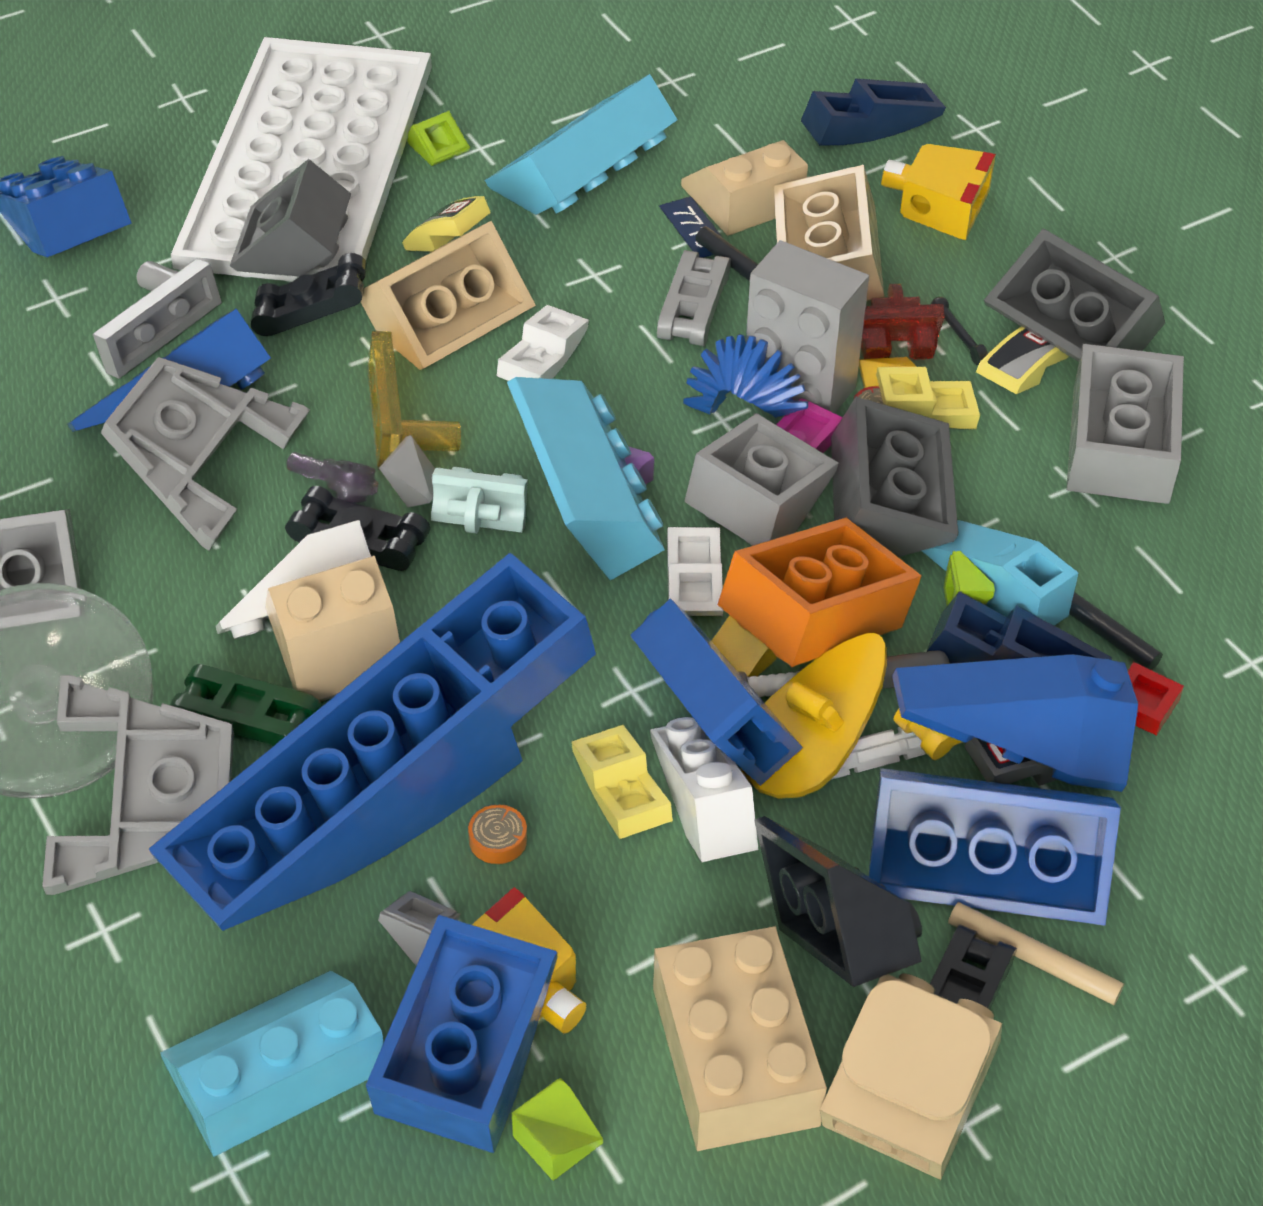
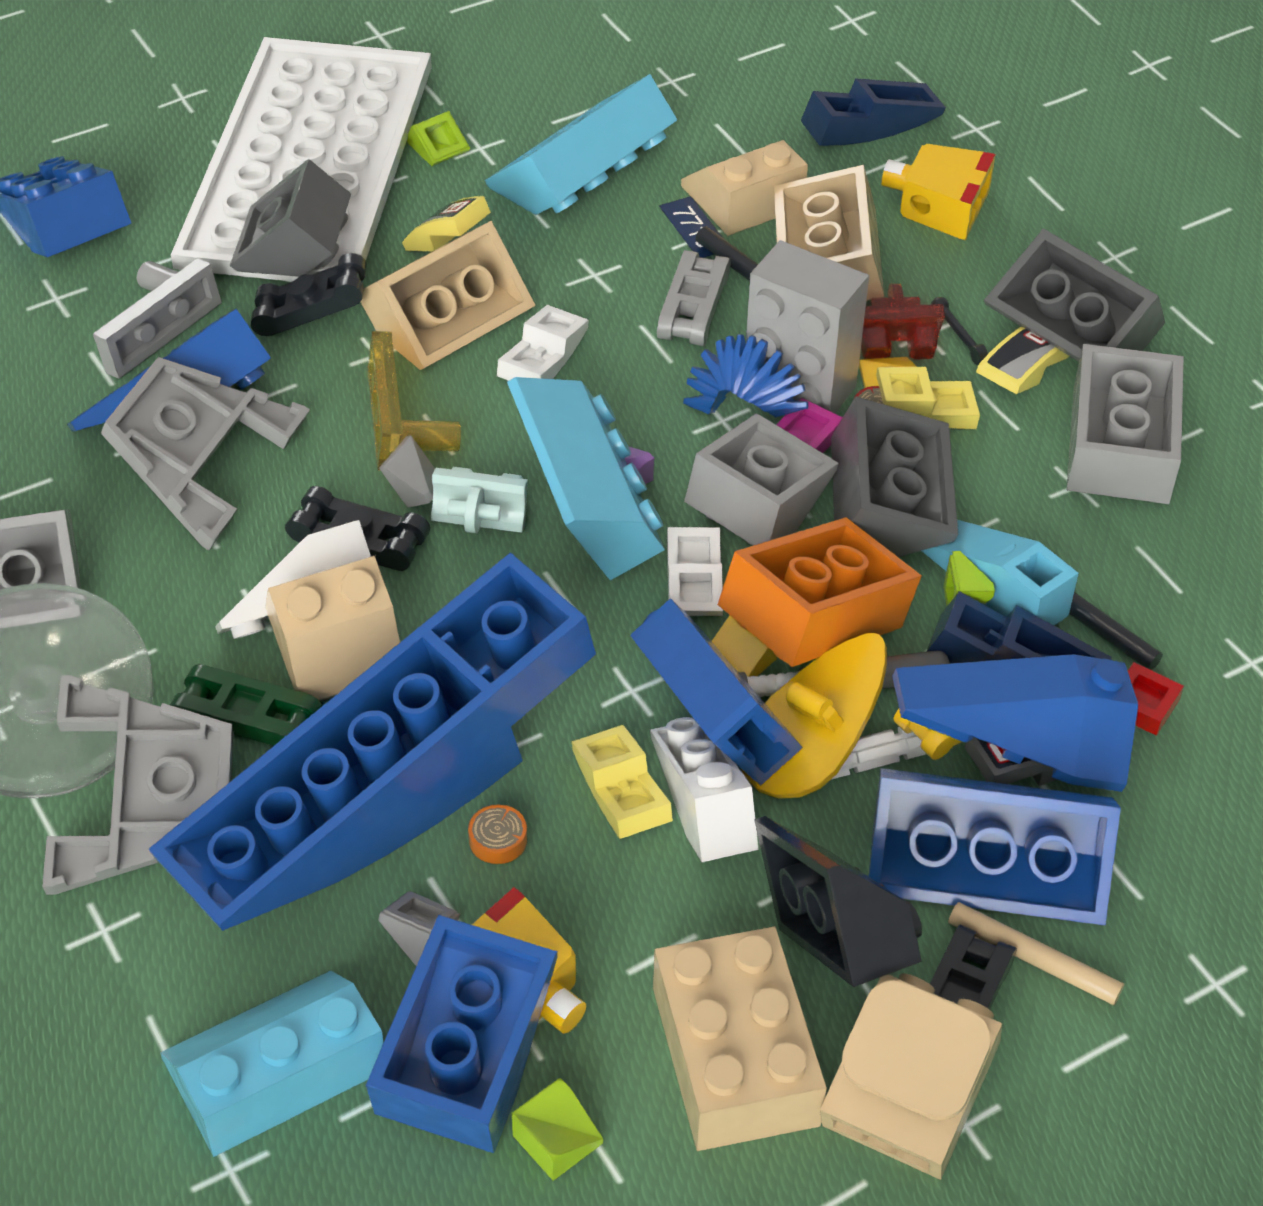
clear purple plate [287,452,379,502] -> none

